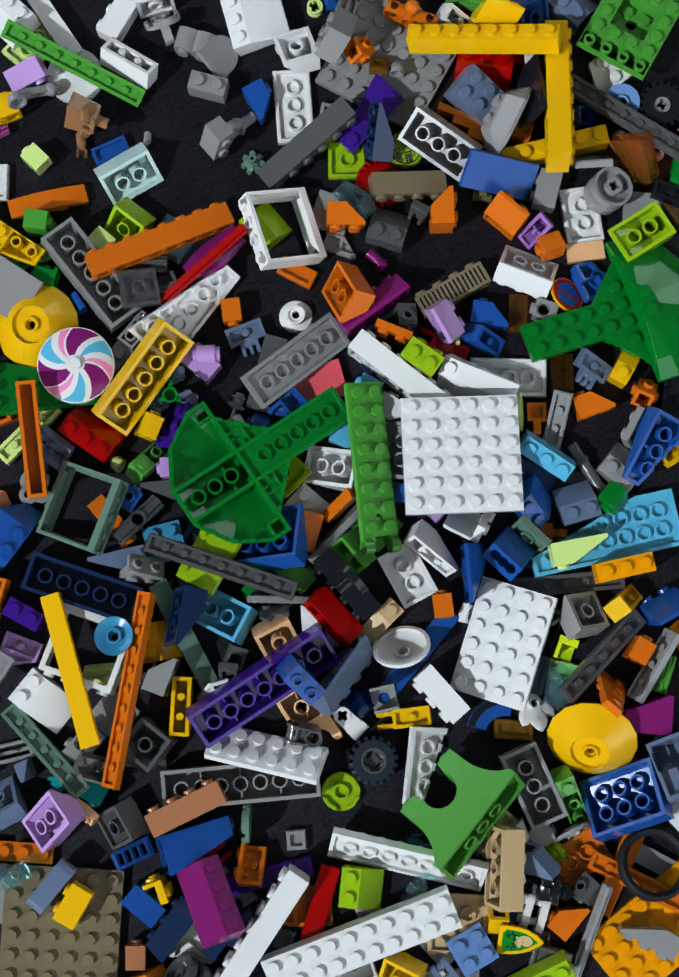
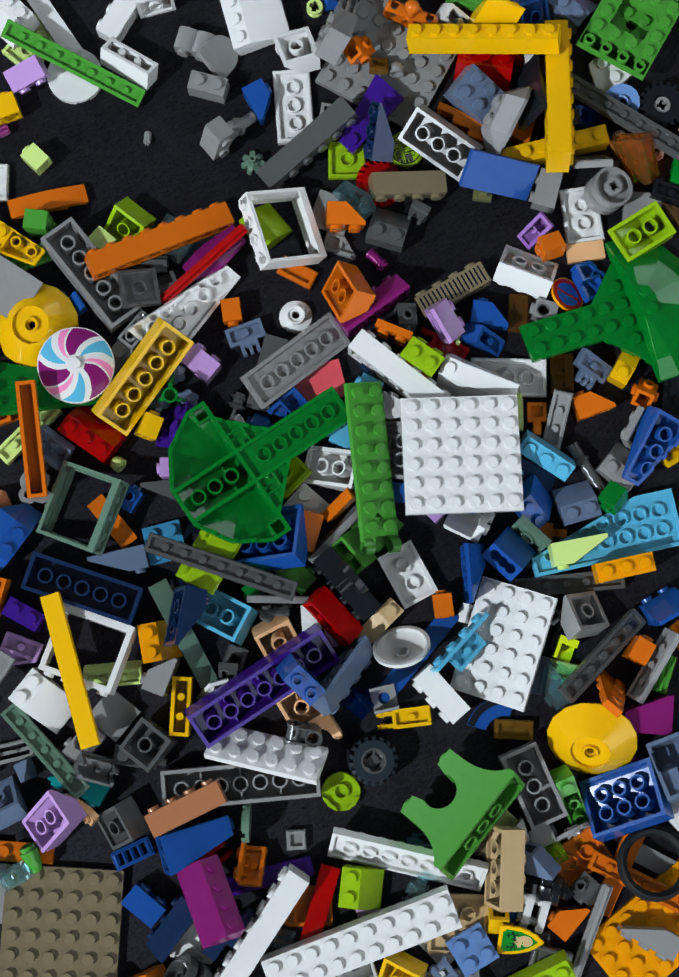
light grey piece [7,81,59,110] -> none
sand blue beam [25,857,78,915] -> none
green brick [30,264,62,288] -> none
yellow brick [52,880,96,931] -> none
medium nougat torso [64,91,110,159] -> none
blue tile [90,135,130,167] -> none
light aqua slope [93,142,164,205] -> none
dark azure dish [94,616,133,656] -> none
orange plate [101,591,156,790] -> none
dark grey piece [110,495,164,546] -> none
light grey bracket [119,553,165,587] -> none
bright green slope [125,441,168,486] -> none
nougat brick [125,939,148,971] -> none
yellow bracket [142,873,174,905] -> none
light grey tile [143,10,181,46] -> none
lavender brick [192,345,220,364] -> none
white piece [333,705,369,741] -> none
white wing [402,726,448,804] -> none
white slope [403,519,458,577] -> none
orange slope [429,185,458,234] -> none
orange slope [483,190,530,241] -> none
white plate [519,694,555,732] -> none
yellow slope [603,583,643,623] -> none
none -> bright green cone [19,842,43,874]
none -> medium azure bracket [430,612,489,672]

